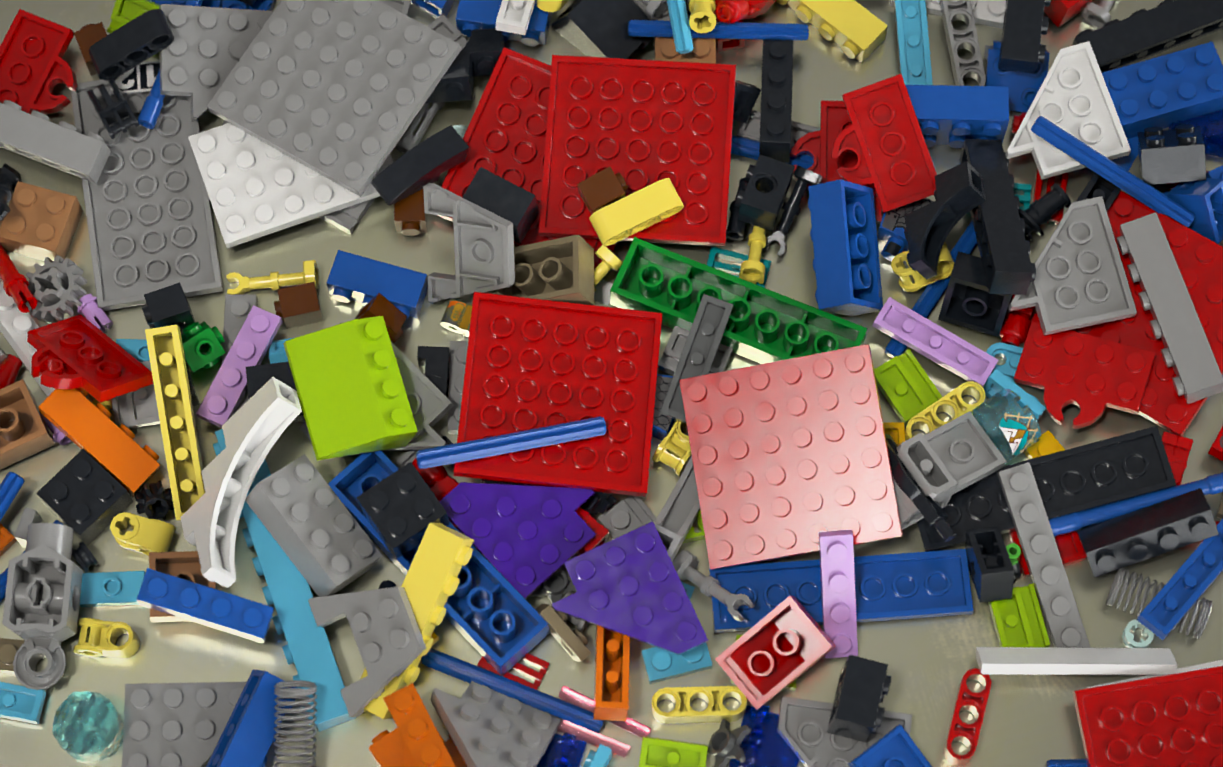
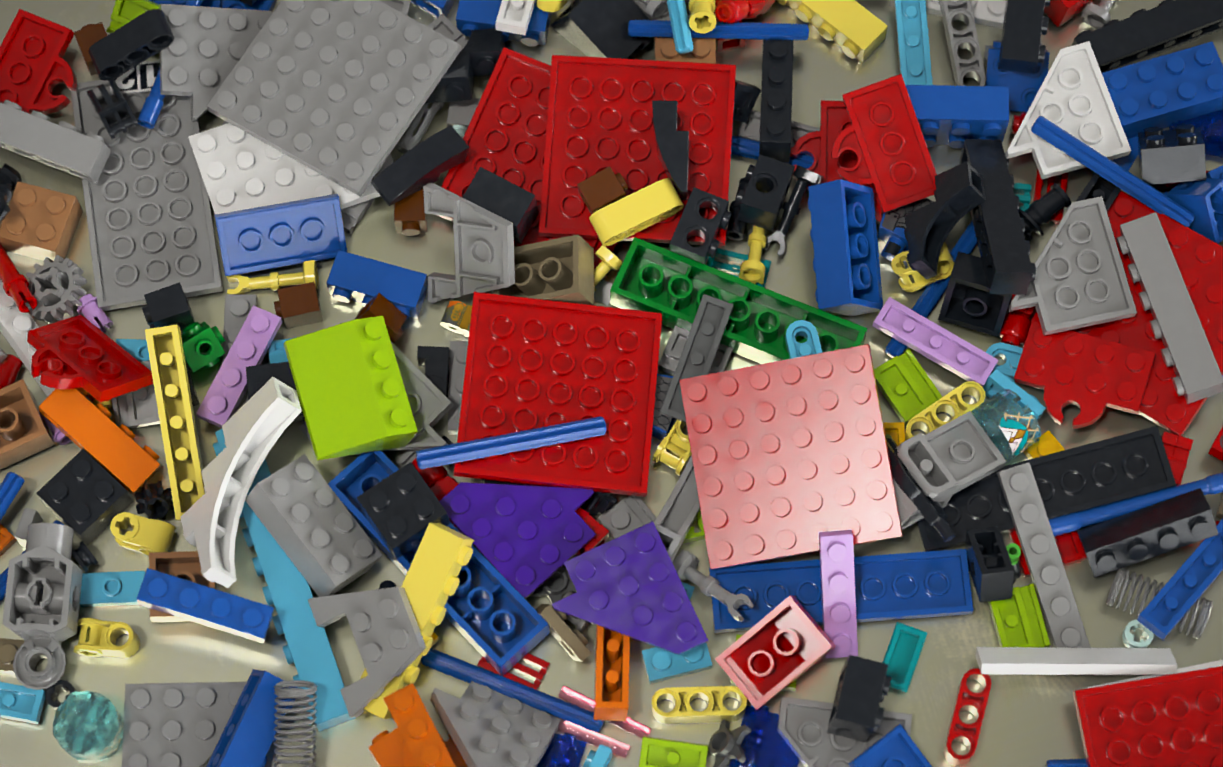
none -> black bush [45,680,78,712]
none -> tile [214,194,347,277]
none -> light grey tile [447,98,480,128]
none -> black slope [652,100,689,200]
none -> black brick [670,187,732,264]
none -> medium azure plate [785,320,822,359]
none -> teal tile [882,622,927,693]

